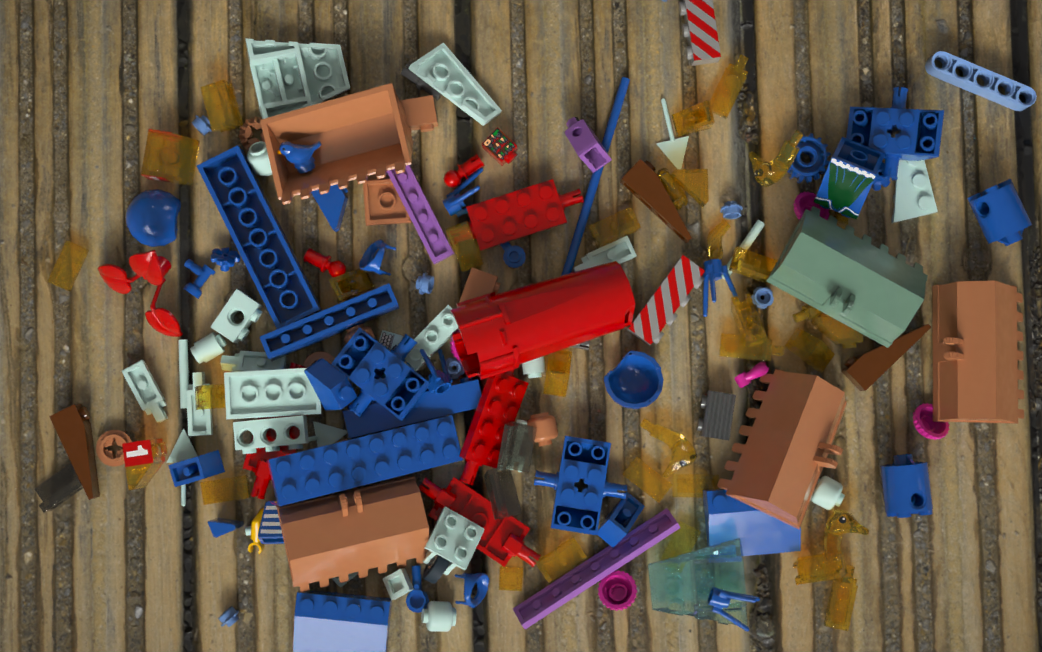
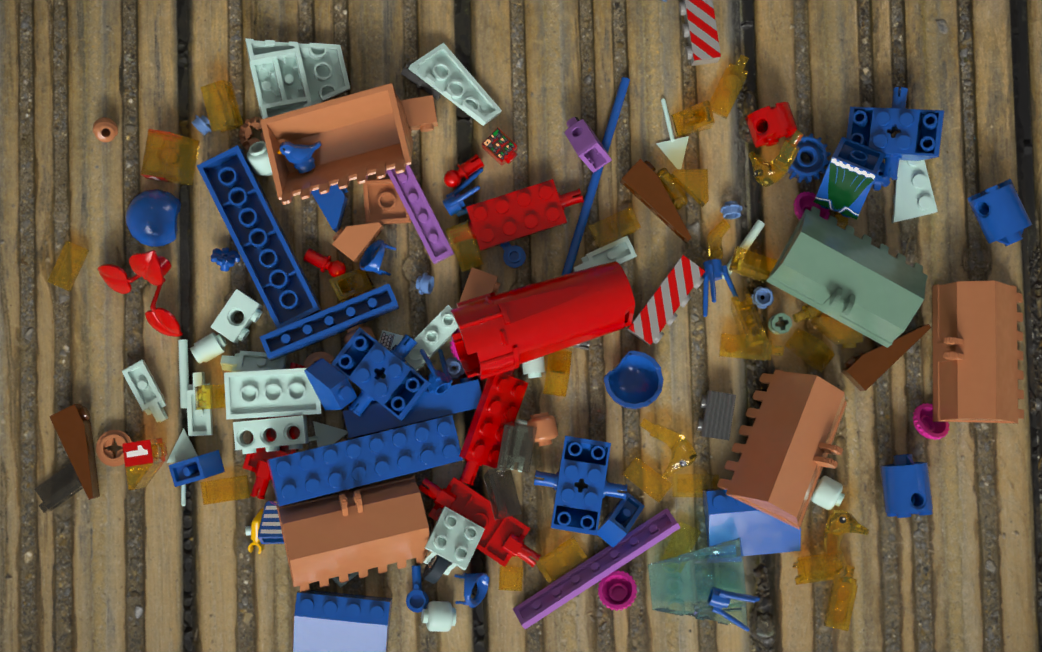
blue piece [184,259,216,299] -> none
blue slope [208,518,244,538] -> none
medium blue plate [218,606,239,627] -> none
light aqua plate [383,568,414,600] -> none
dark pink arm [735,362,769,388] -> none
light blue beam [925,51,1037,111] -> none
none -> nougat piece [93,117,118,142]
none -> nougat slope [332,222,384,263]
none -> red brick [745,102,798,148]
none -> sand green bush [768,313,792,335]

